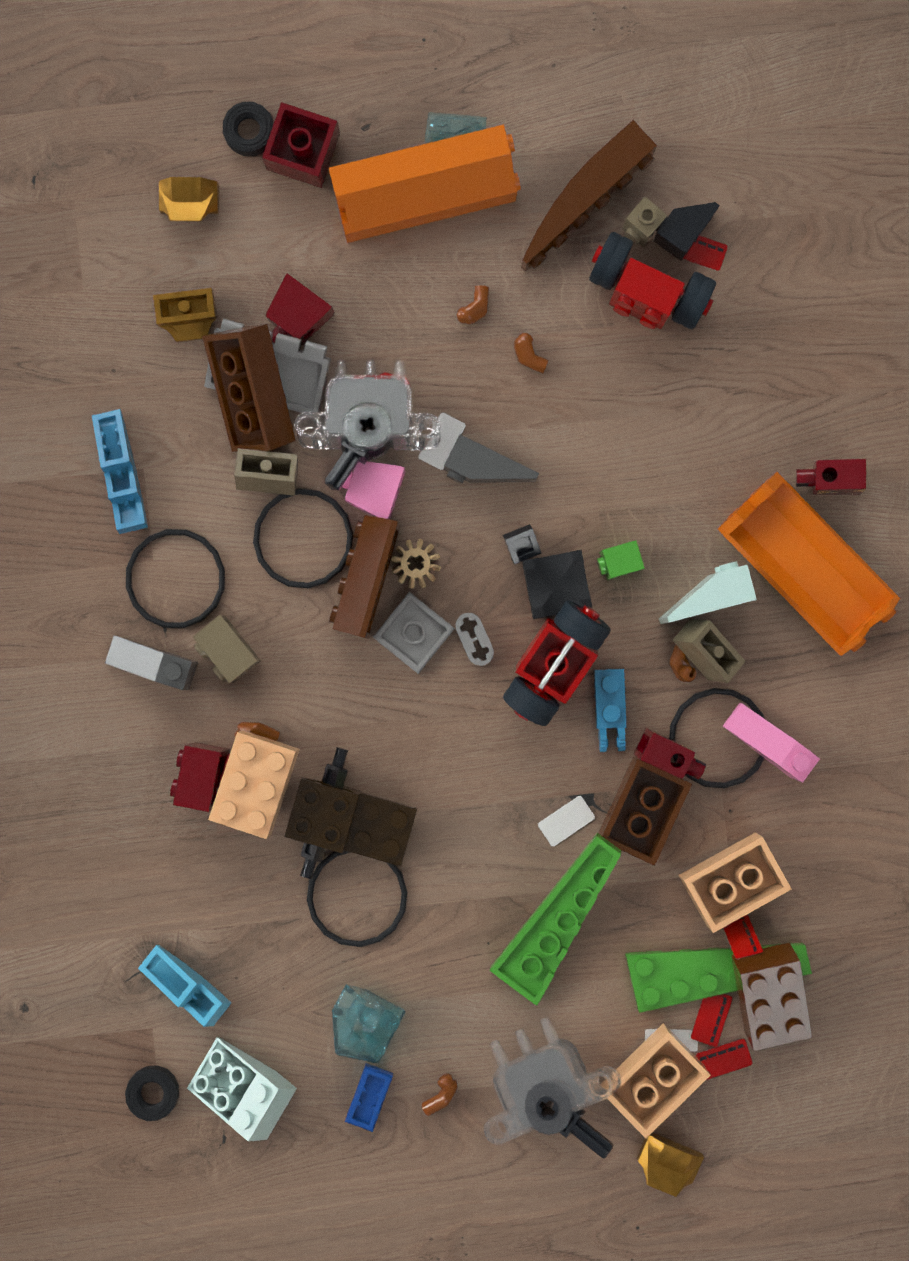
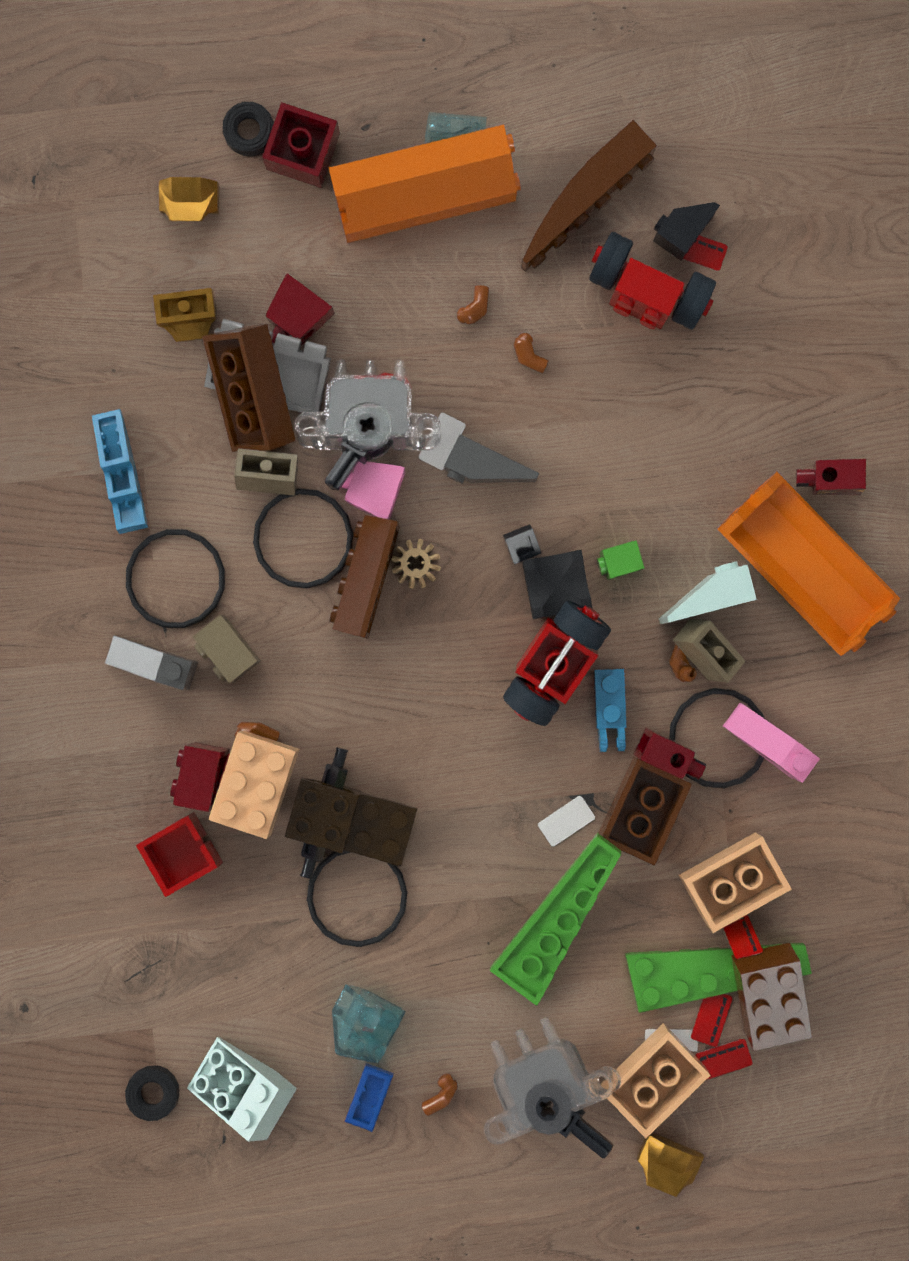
medium azure slope [138,945,232,1027] -> none
light grey tile [373,592,455,674] -> none
light grey beam [455,613,494,666] -> none
dark tan bracket [622,197,666,247] -> none
none -> red piece [136,812,223,897]

